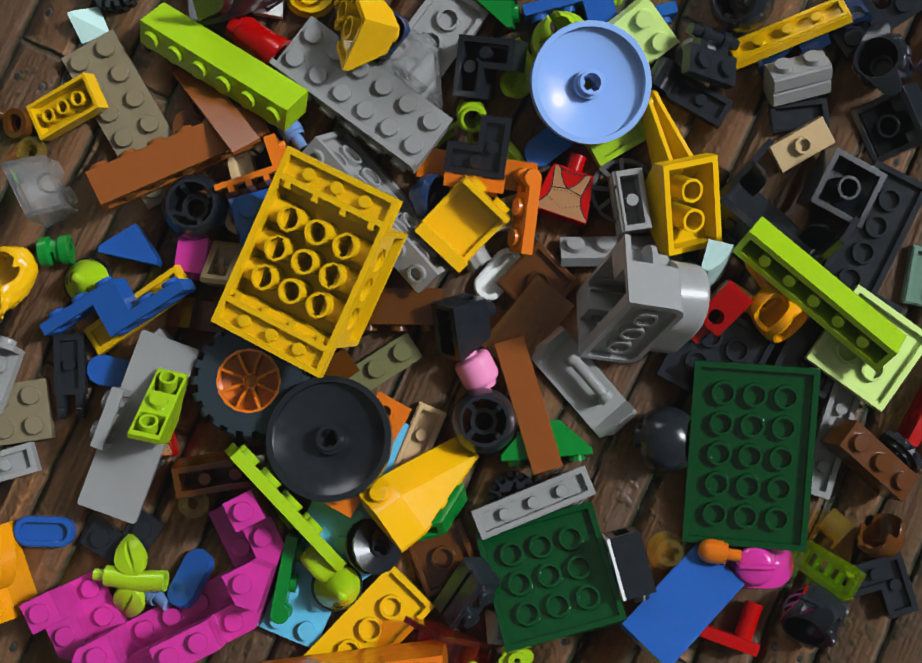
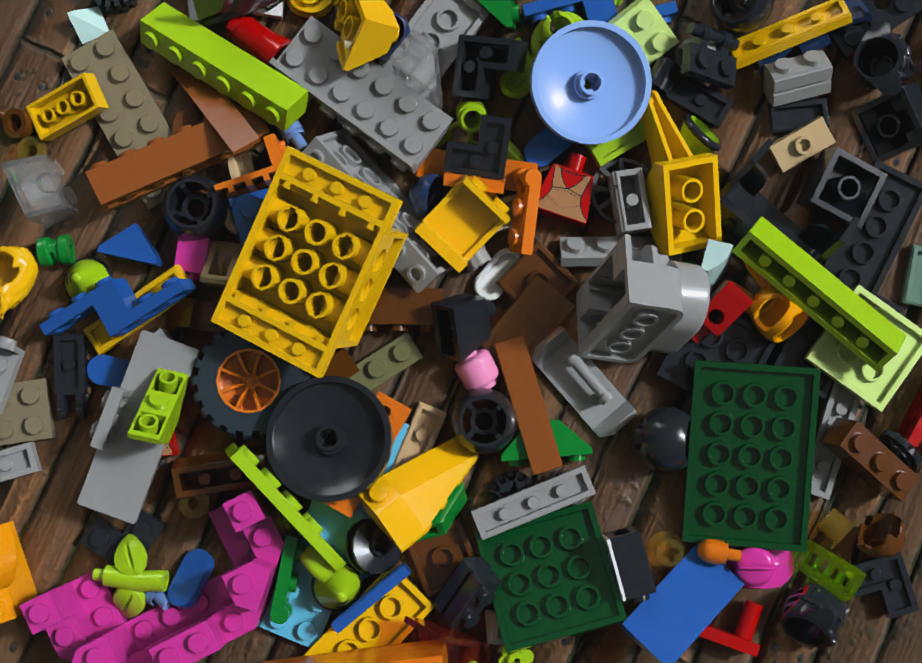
blue tile [13,515,77,547] -> none
none -> blue tile [331,562,412,634]
none -> hat [680,113,722,155]

